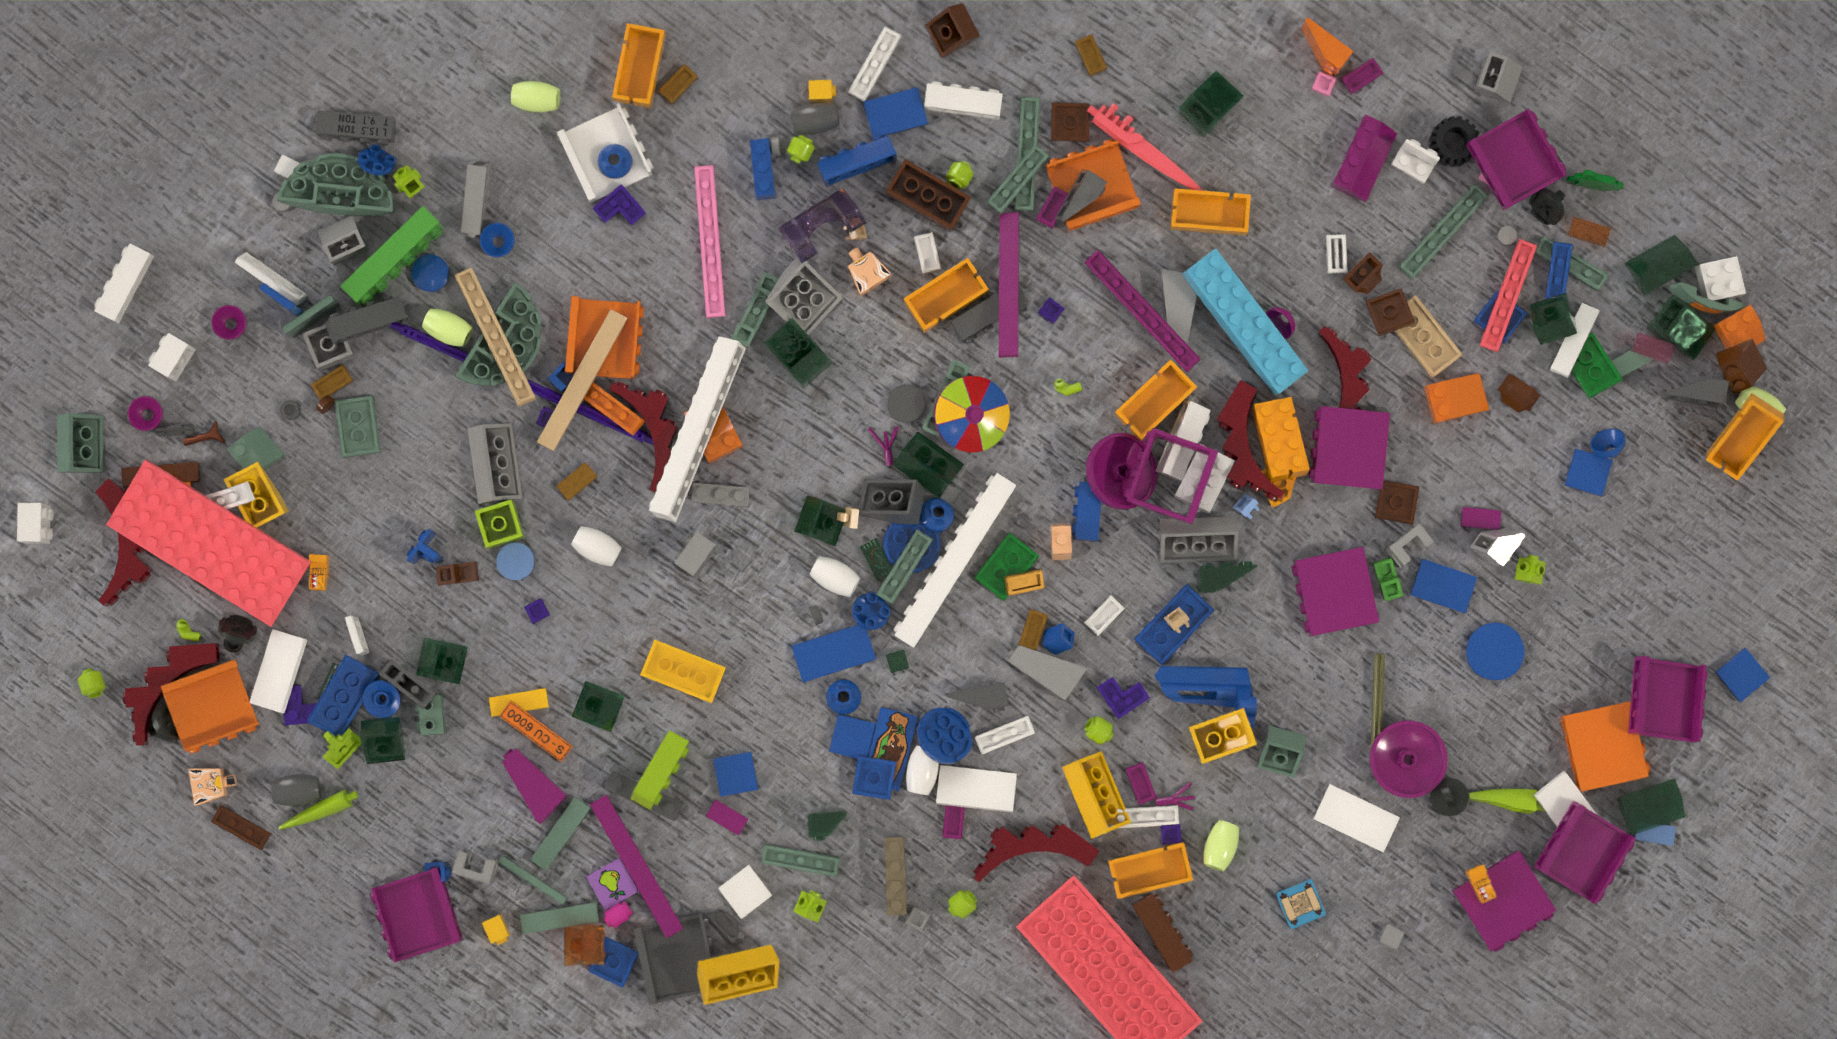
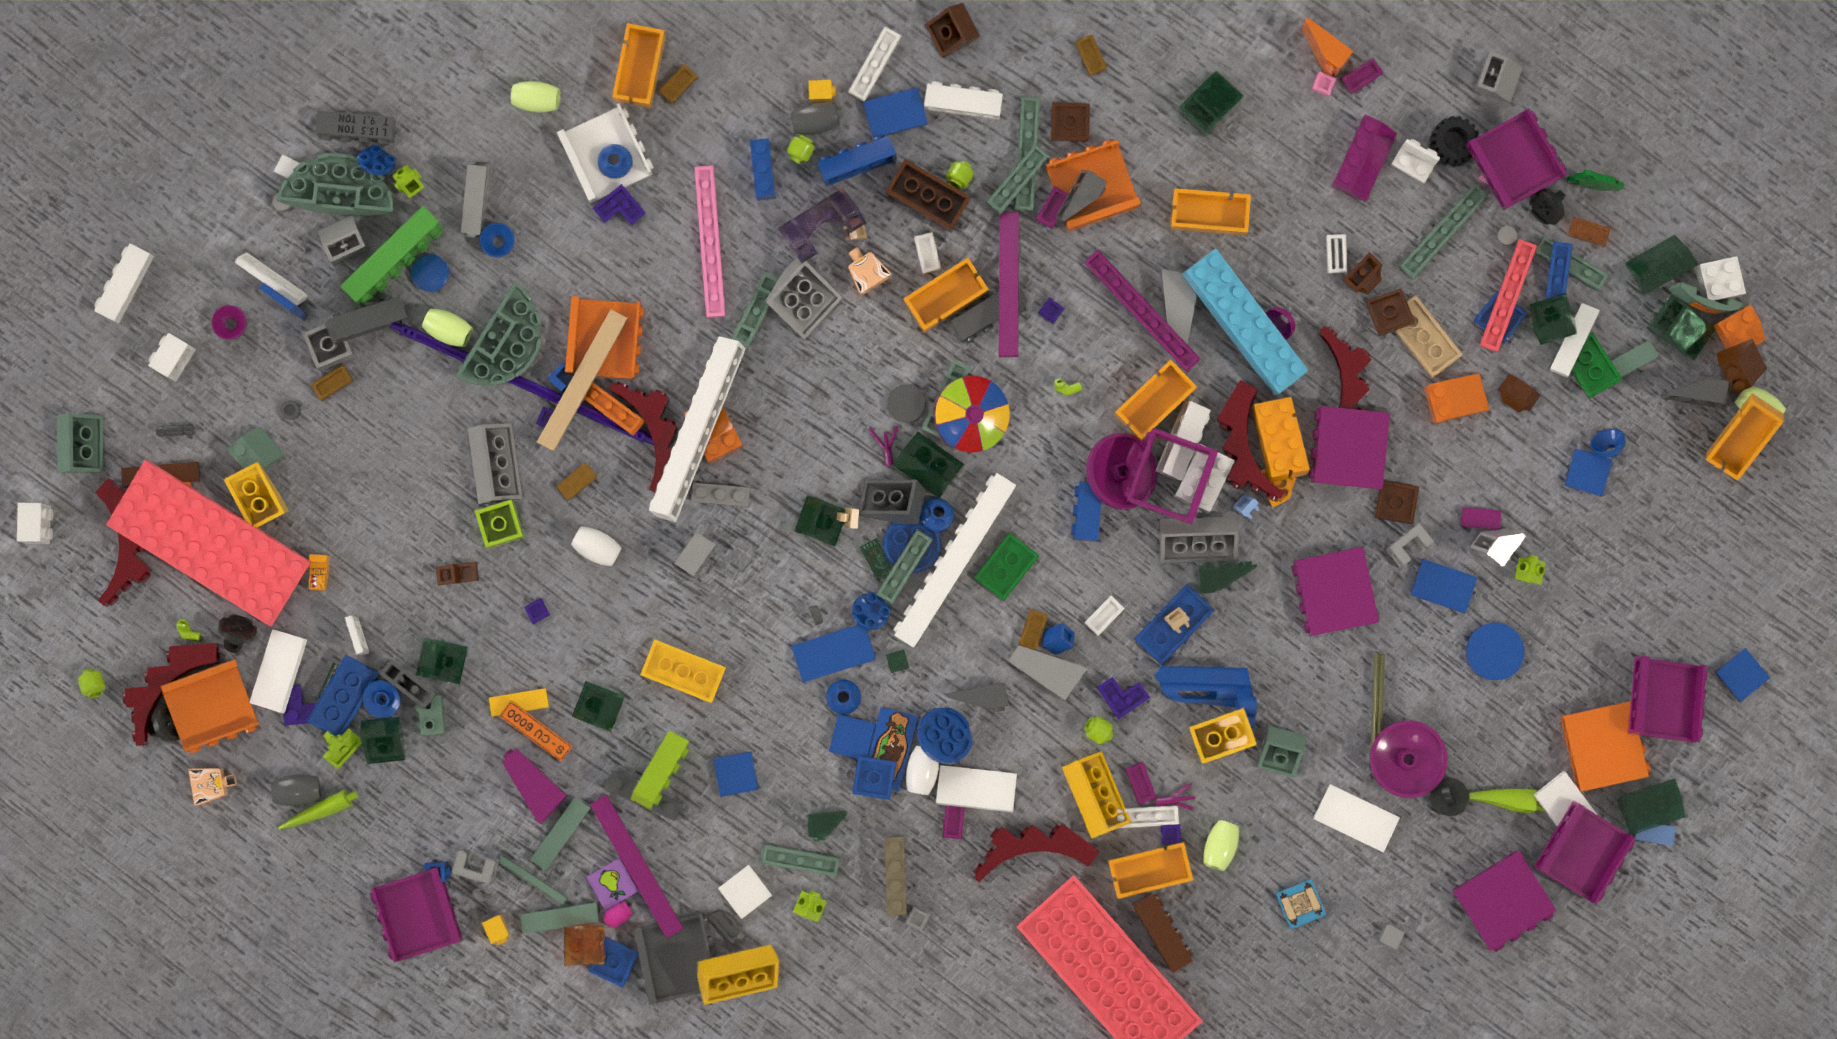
magenta piece [127,396,163,431] -> none
copper piece [183,421,225,446] -> none
white tile [205,482,255,509] -> none
reddish brown tile [211,805,272,850] -> none
sand green tile [283,295,340,338] -> none
reddish brown tile [316,395,335,414] -> none
sand green tile [334,396,381,458] -> none
blue bracket [407,529,443,565] -> none
tan tile [454,267,536,407] -> none
medium blue tile [496,542,535,580] -> none
magenta tile [706,799,748,836] -> none
clear green slope [764,318,832,389] -> none
light grey tile [771,137,781,156] -> none
white piece [810,556,860,597] -> none
lime head [948,890,977,918] -> none
white tile [975,716,1035,755] -> none
tile [1004,569,1045,596] -> none
light nougat torso [1050,523,1072,560] -> none
coral piece [1087,103,1203,191] -> none
bright green slope [1372,557,1403,601] -> none
light orange leg [1465,864,1496,904] -> none
clear pink tile [1631,333,1675,364] -> none

